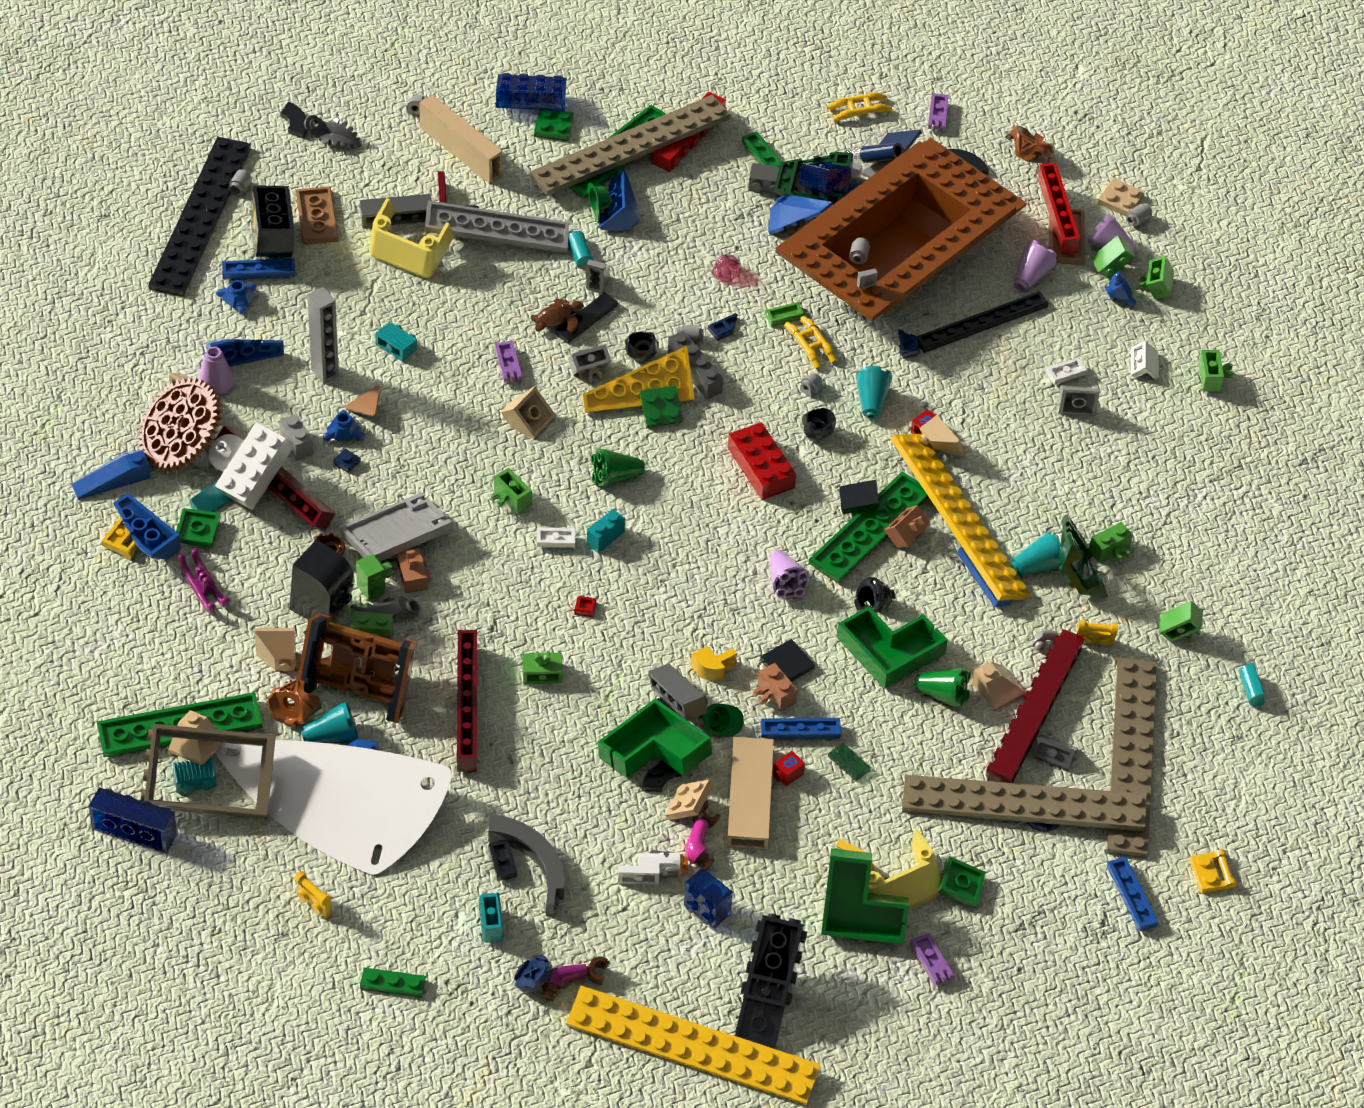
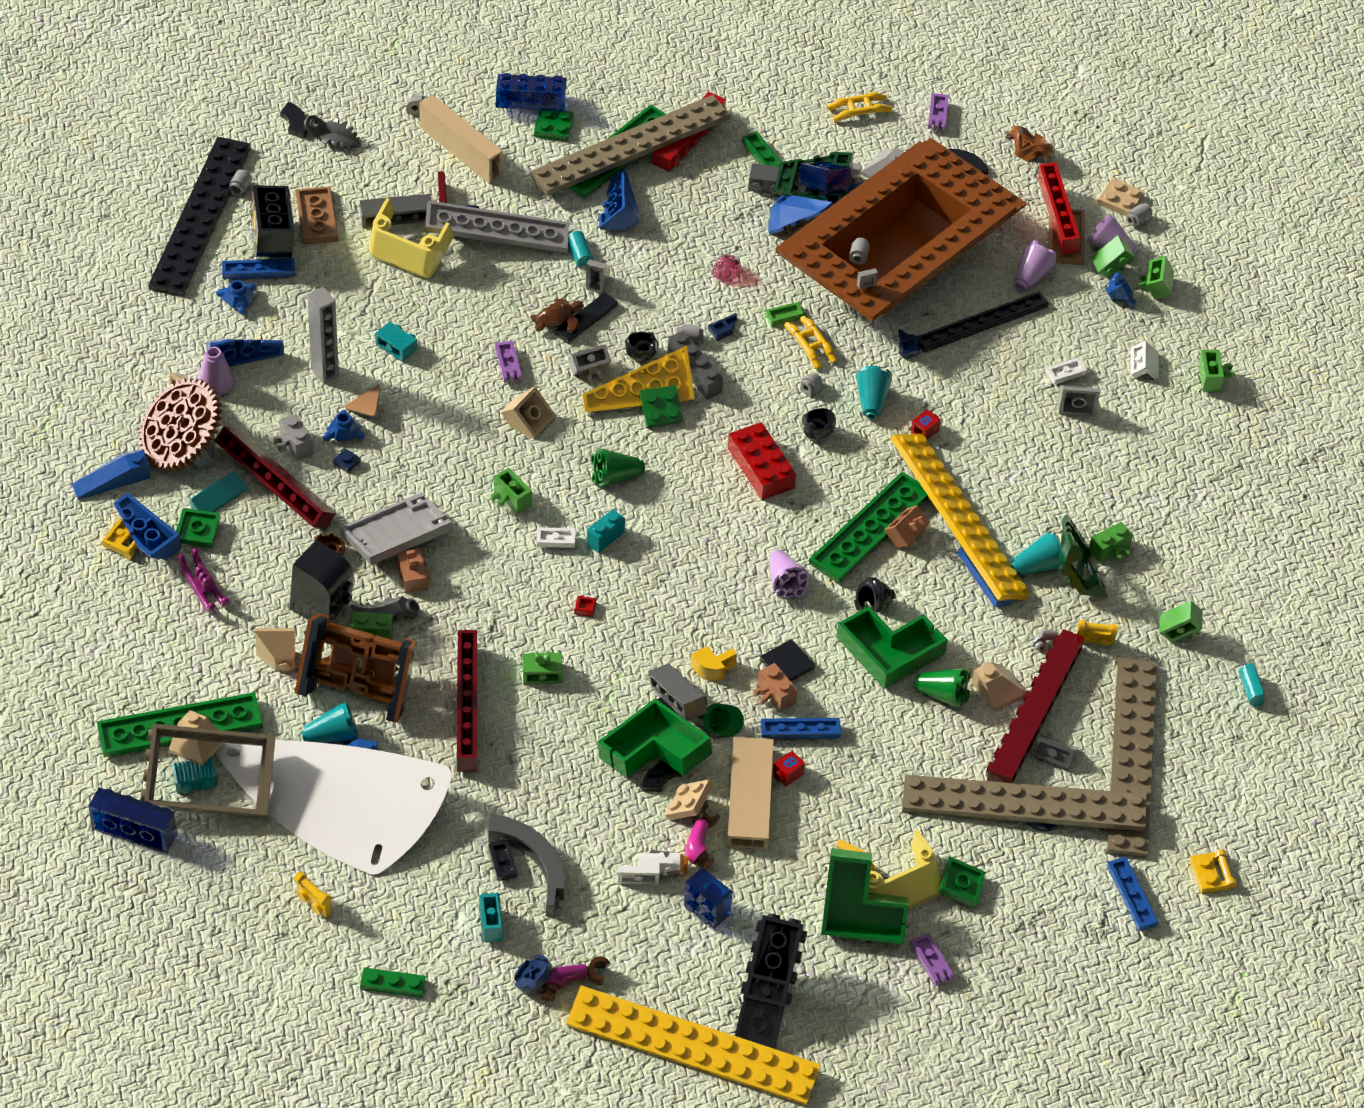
white brick [209,423,294,510] -> none
dark orange piece [267,680,322,728] -> none
bright green brick [356,554,393,601] -> none
green piece [587,183,612,222] -> none
clear green tile [828,743,871,782] -> none
black tile [839,480,880,514] -> none
dark blue door [844,129,922,164] -> none
tan slope [920,415,965,458] -> none

